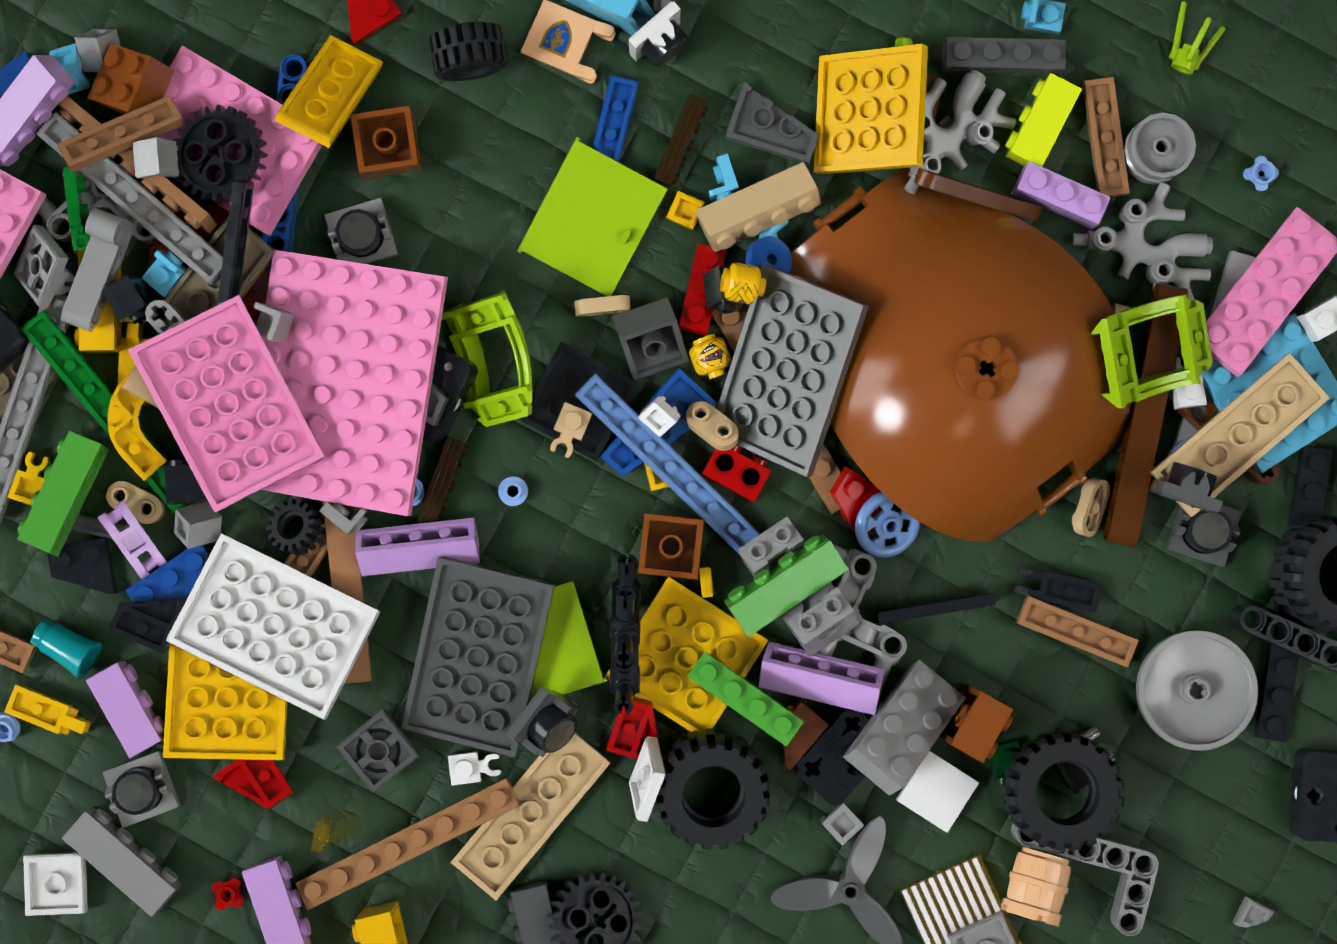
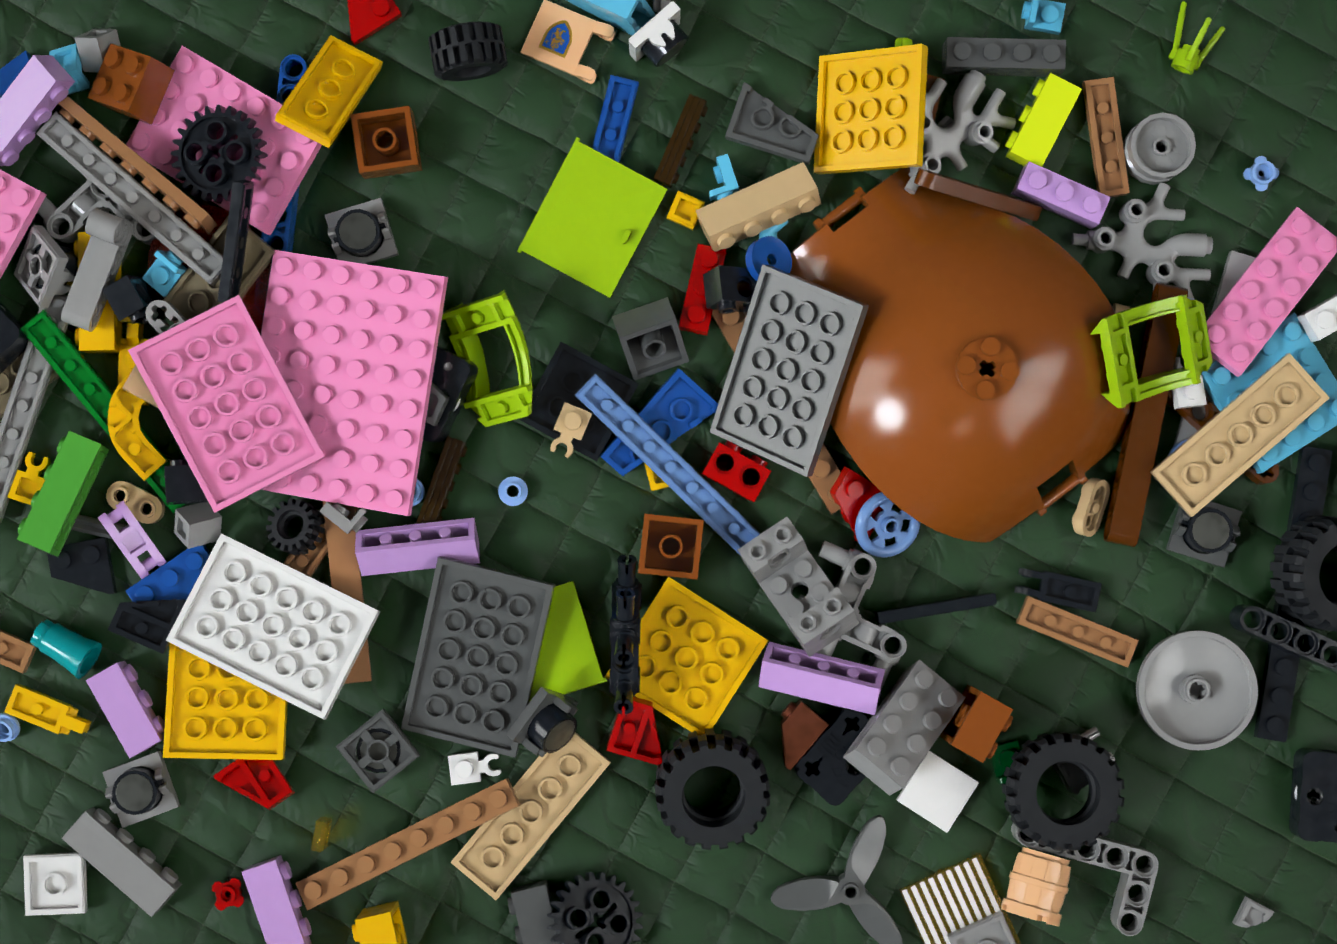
medium nougat plate [57,95,184,173] -> none
green hinge [62,167,91,252] -> none
light grey panel [132,137,179,179] -> none
light grey panel [254,302,295,343] -> none
tan beam [574,295,631,317] -> none
white tile [629,736,665,822] -> none
white tile [638,396,681,437] -> none
tan plate [686,402,739,451] -> none
bright green brick [687,652,805,747] -> none
yellow head [689,334,732,380] -> none
yellow tile [699,566,714,598] -> none
yellow head [720,262,766,304] -> none
bright green brick [724,534,849,637] -> none
light grey panel [820,802,864,846] -> none
dark grey piece [1150,462,1223,513] -> none

